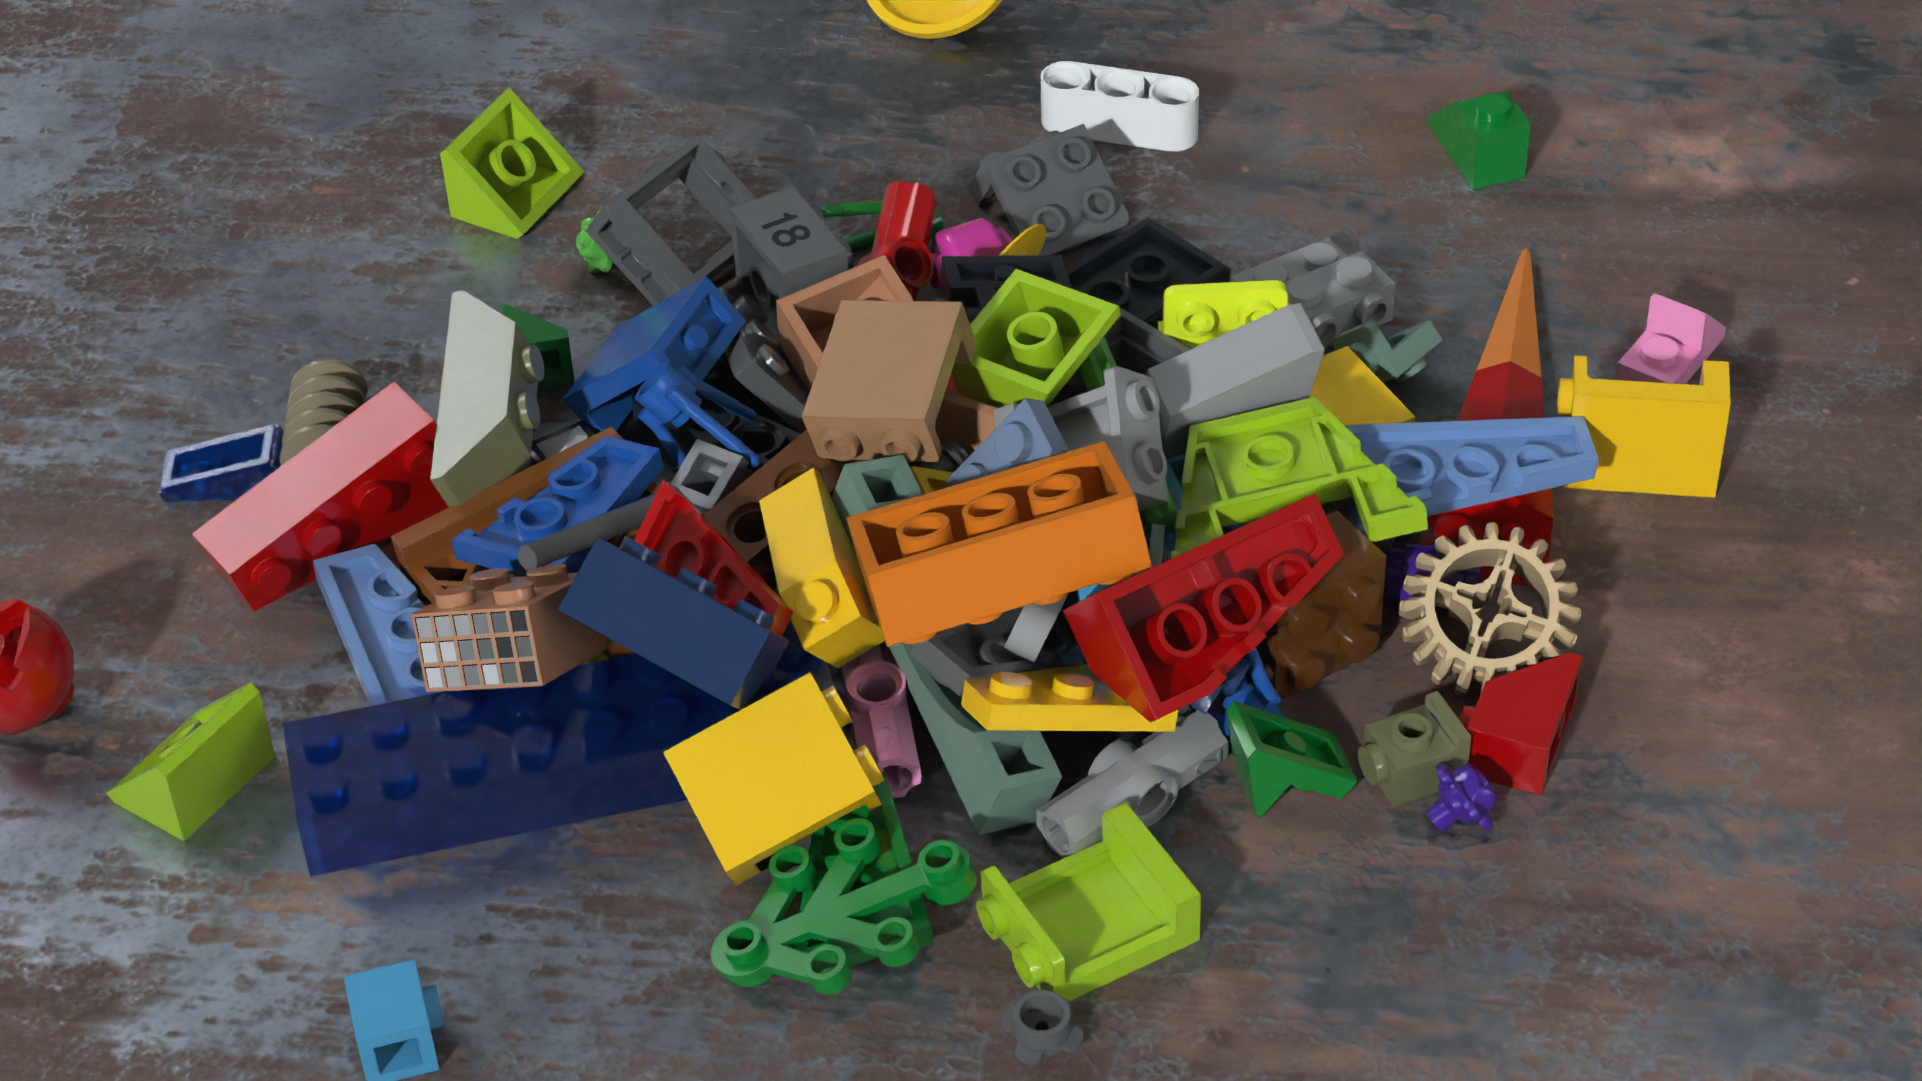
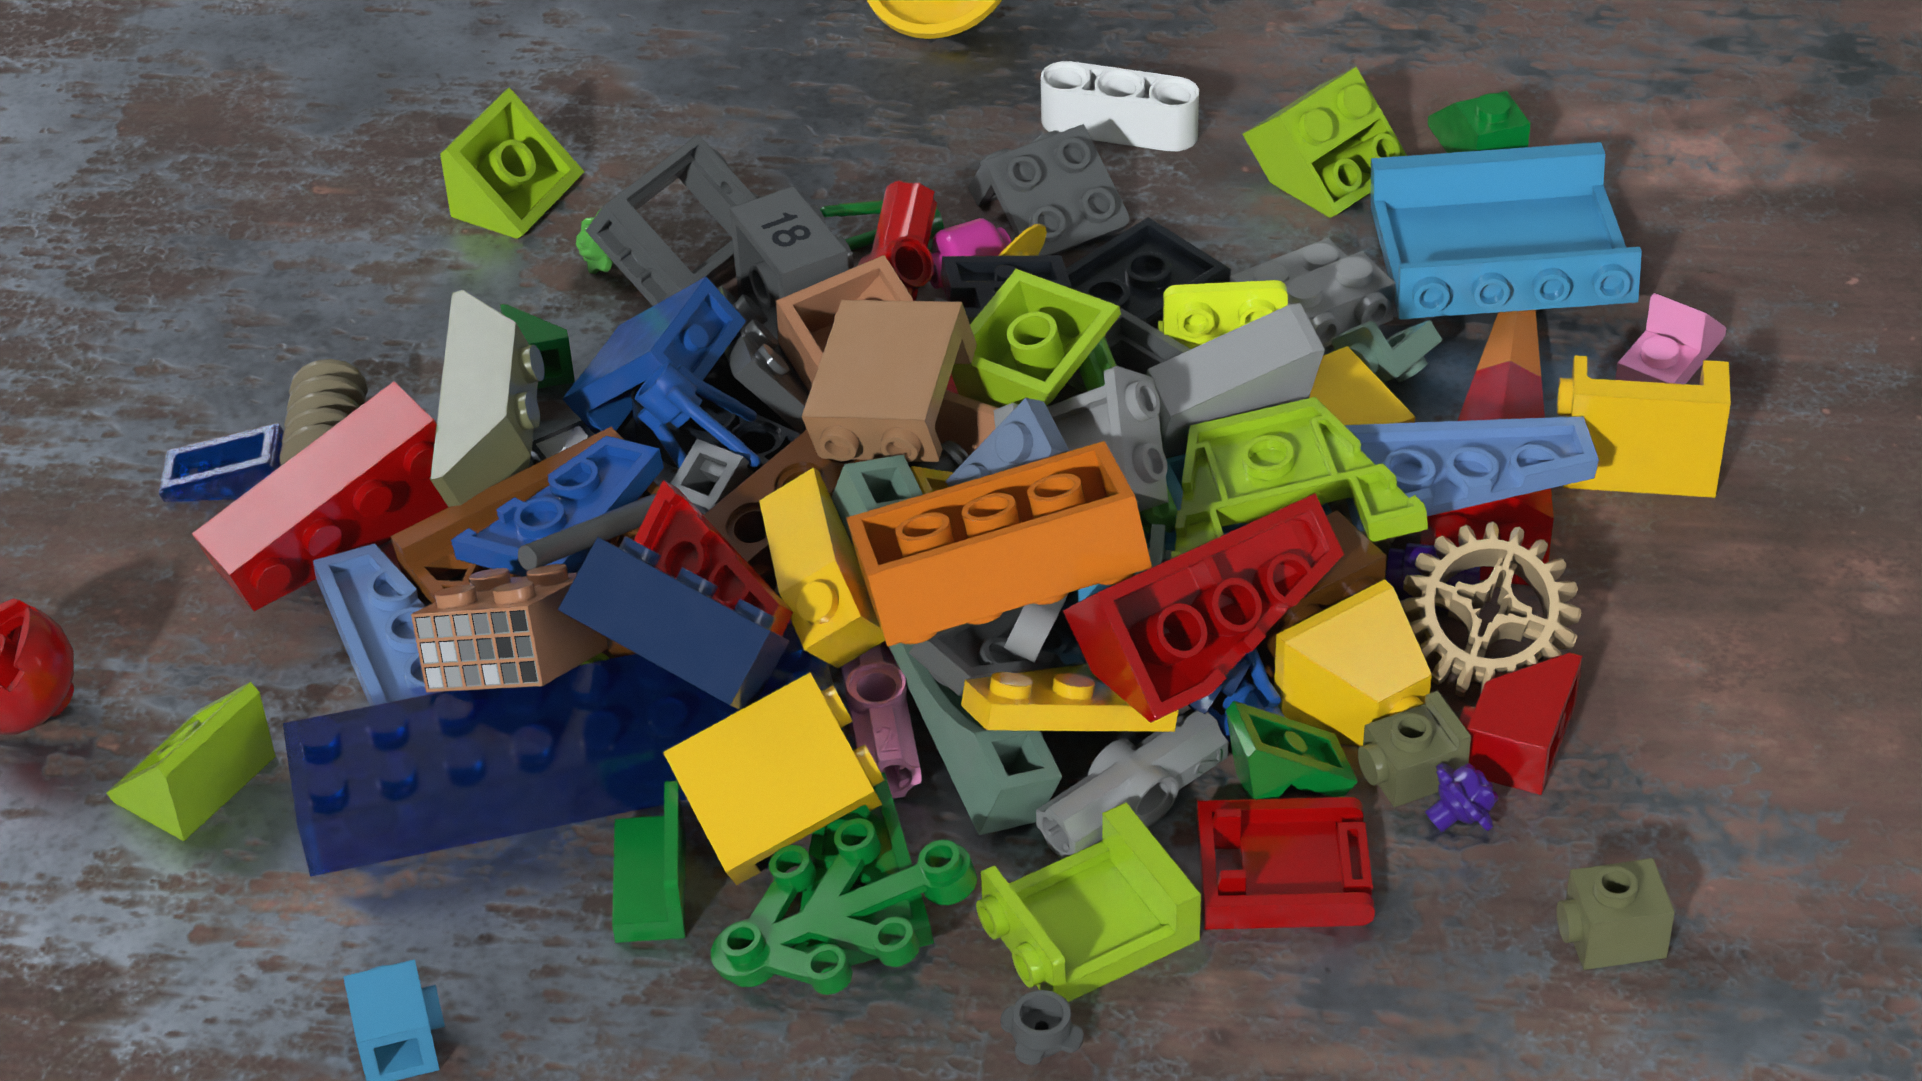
none -> green panel [612,781,686,943]
none -> red container [1197,797,1375,930]
none -> lime slope [1242,67,1407,218]
none -> yellow slope [1274,579,1432,746]
none -> dark azure panel [1370,142,1642,319]
none -> olive brick [1557,858,1675,970]

